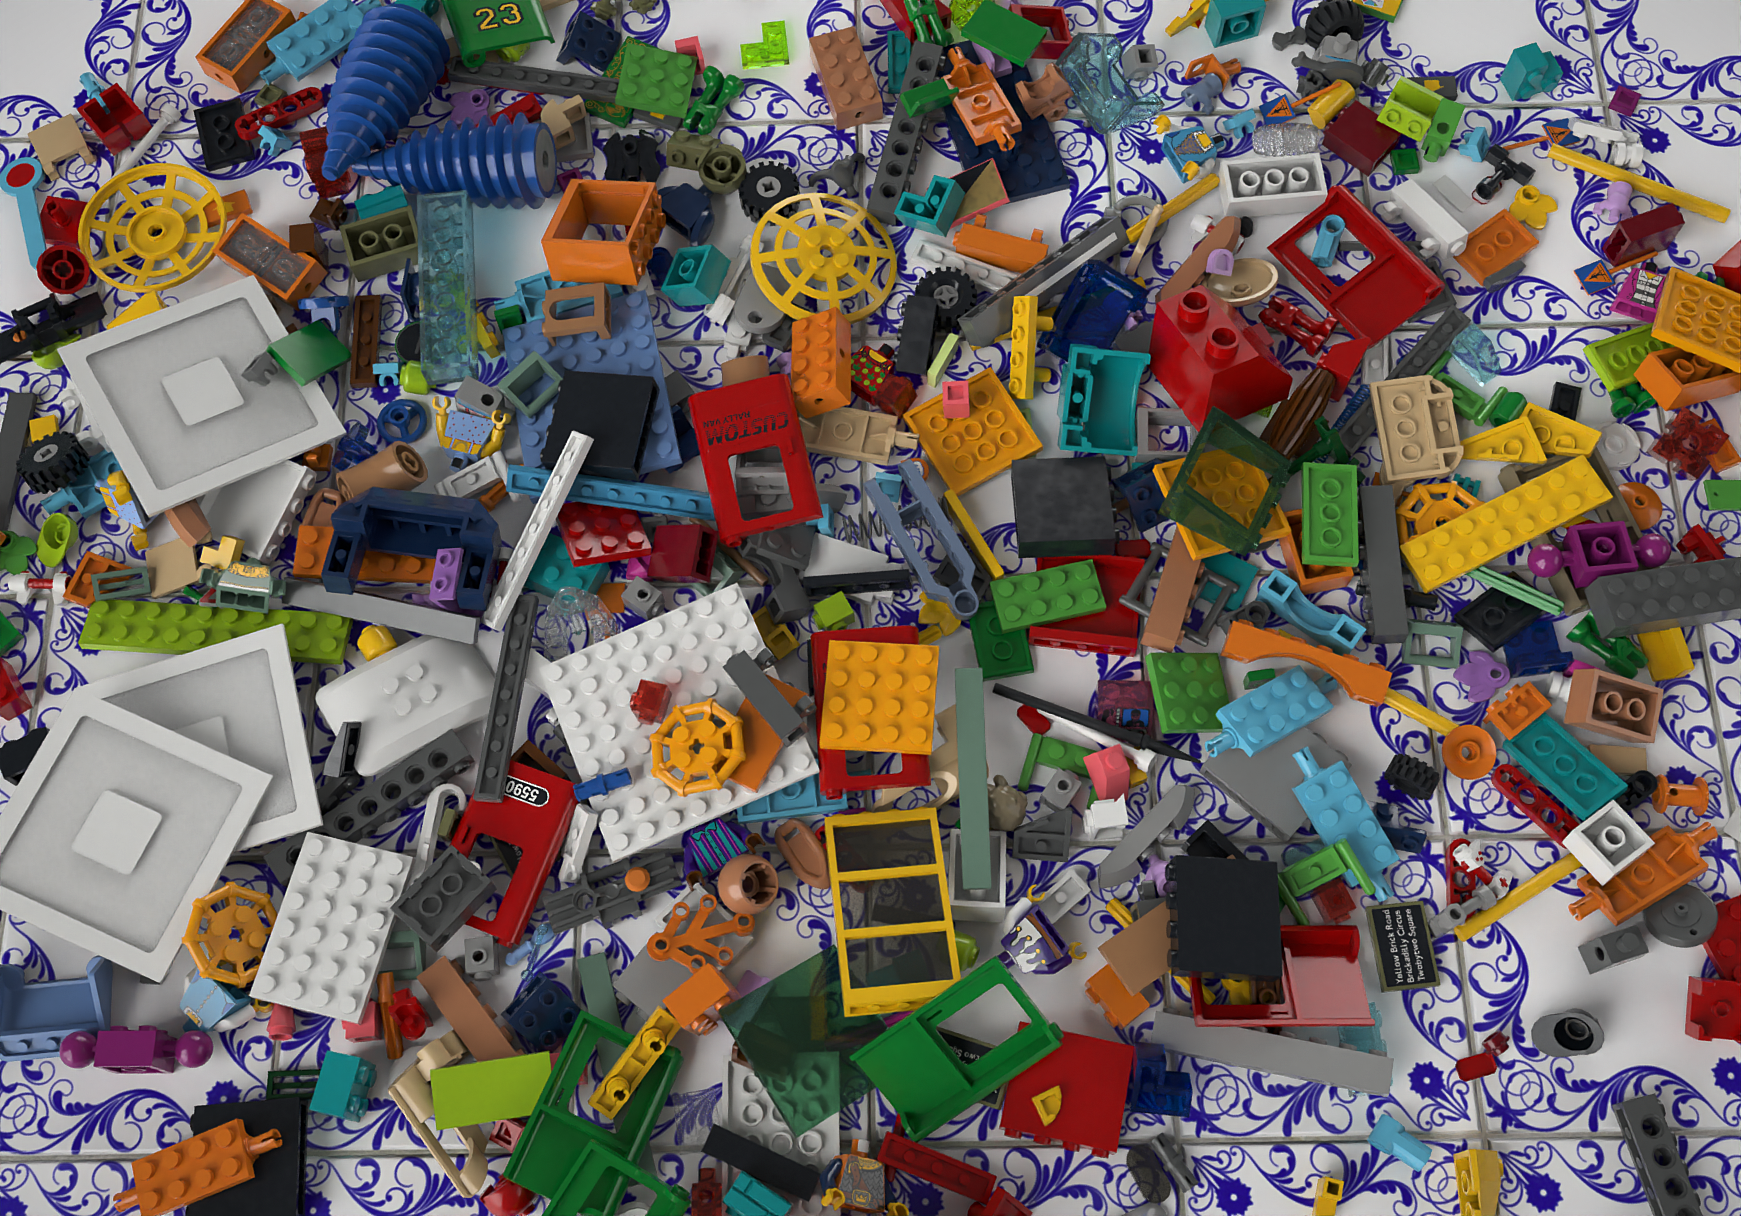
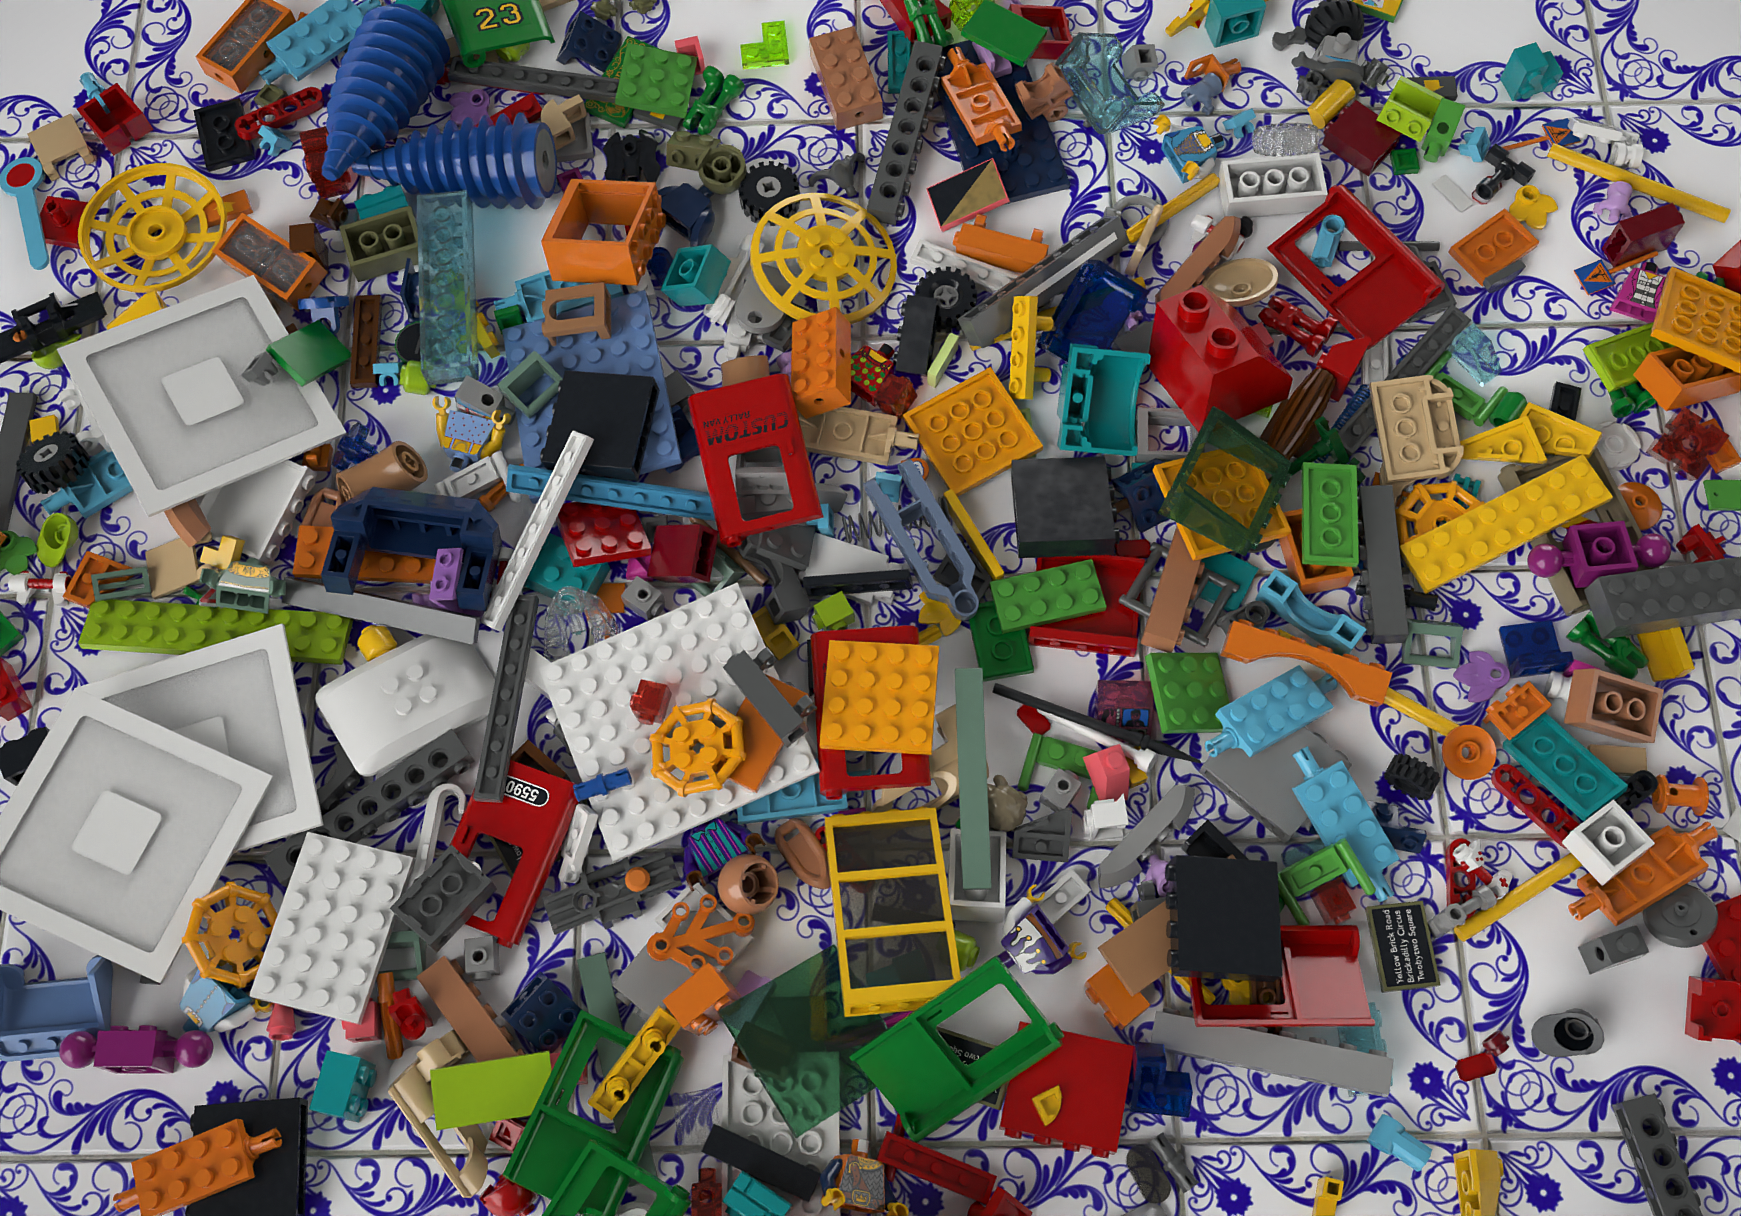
red cylinder [36,245,91,295] -> none
torso [95,470,160,551] -> none
white piece [110,103,182,180] -> none
dark green tile [266,1069,321,1100] -> none
black slope [322,721,362,778] -> none
blue piece [377,399,427,444] -> none
olive tile [437,808,461,842] -> none
light blue piece [505,923,556,965] -> none
clear light blue hinge [521,924,548,982] -> none
teal brick [894,175,965,237] -> none
green panel [900,78,960,118] -> none
coral panel [942,380,970,418] -> none
lavender tile [1205,249,1234,276] -> none
green tile [1243,668,1276,690] -> none
piece [1259,82,1342,130] -> none
white brick [1381,178,1469,260] -> none
black tile [1454,571,1547,653] -> none
axle [1465,566,1565,616] -> none
magenta tile [1608,85,1642,117] -> none

